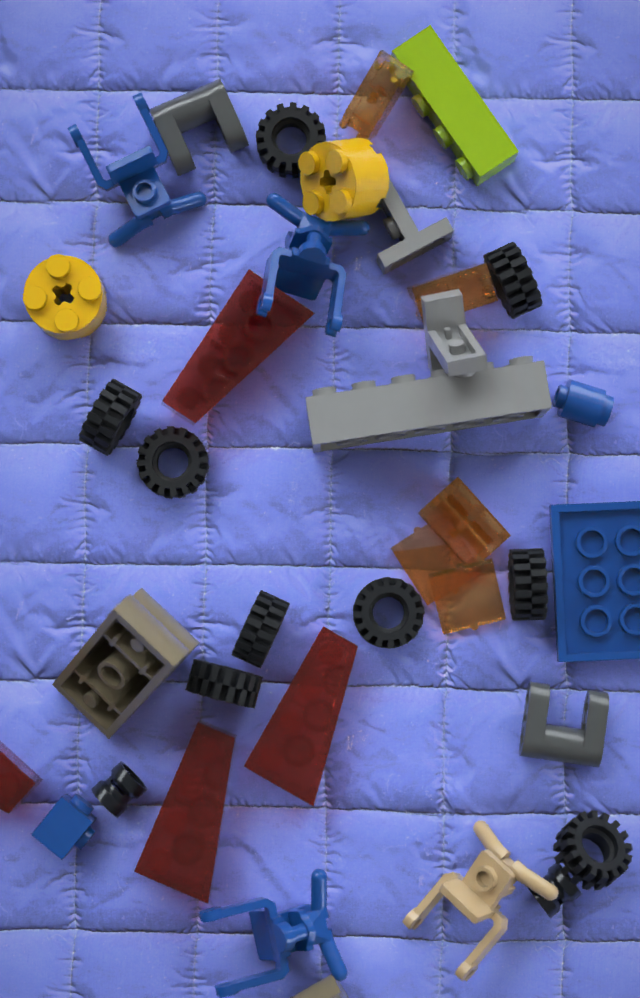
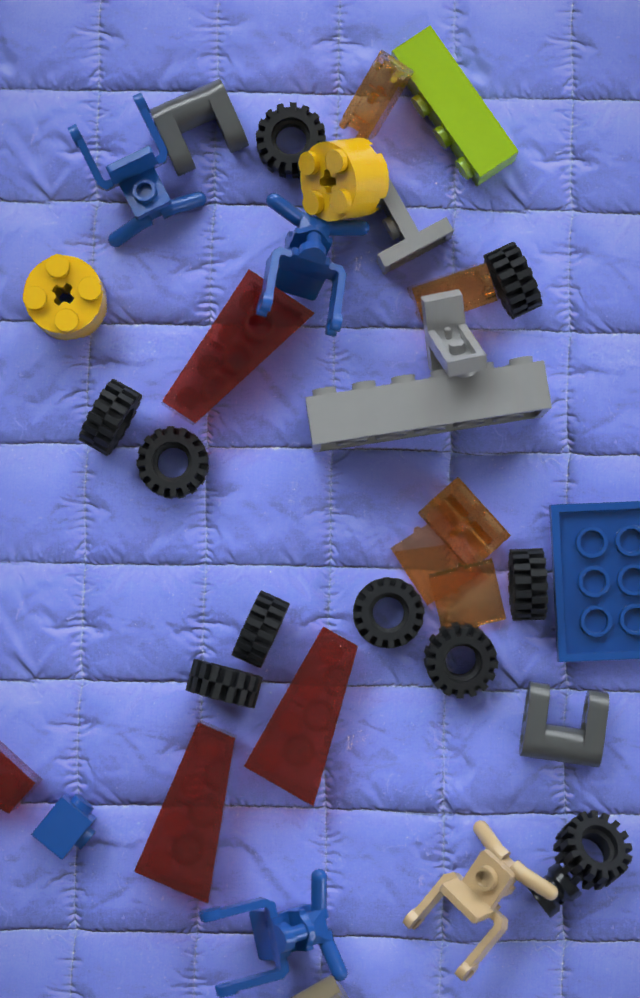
dark tan brick [52,588,200,739] -> none
black wheel [91,762,148,818] -> none
blue brick [553,379,614,427] -> none
none -> black tyre [424,622,498,698]

